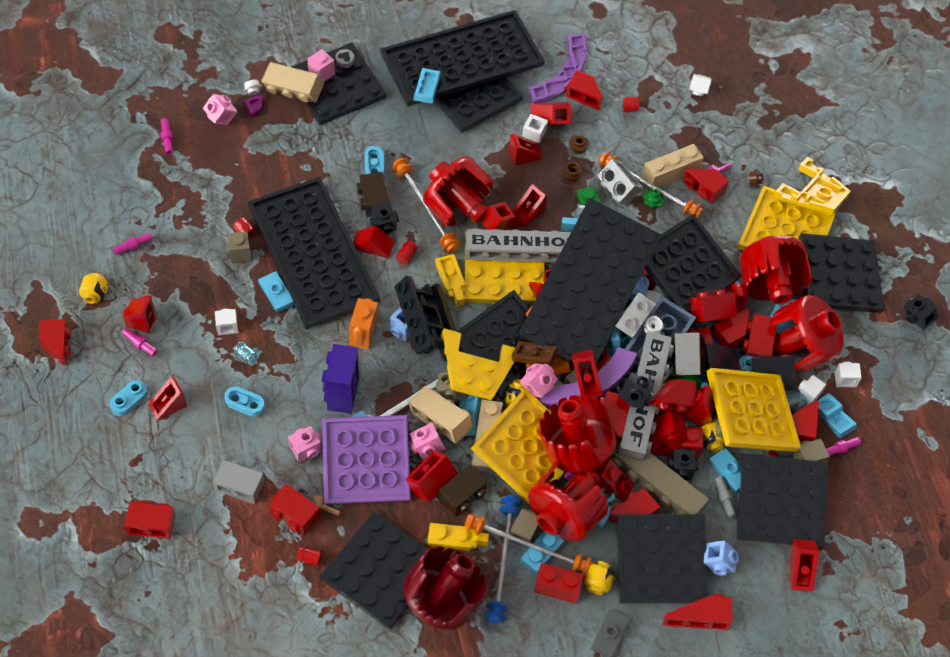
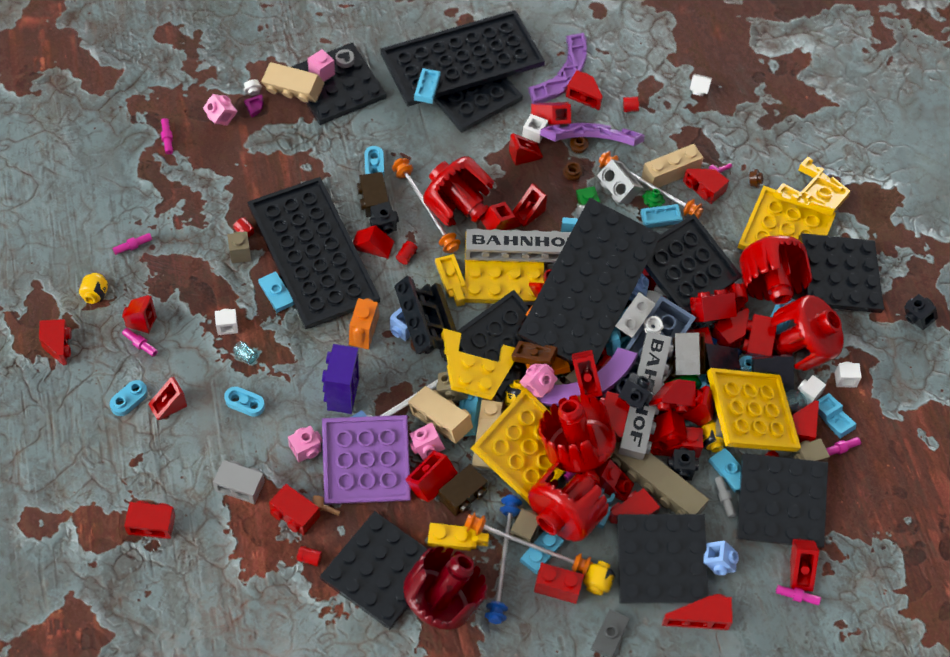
none -> medium lavender tile [540,123,645,146]
none -> medium azure plate [640,204,683,228]
none -> dark pink bar [775,585,821,606]

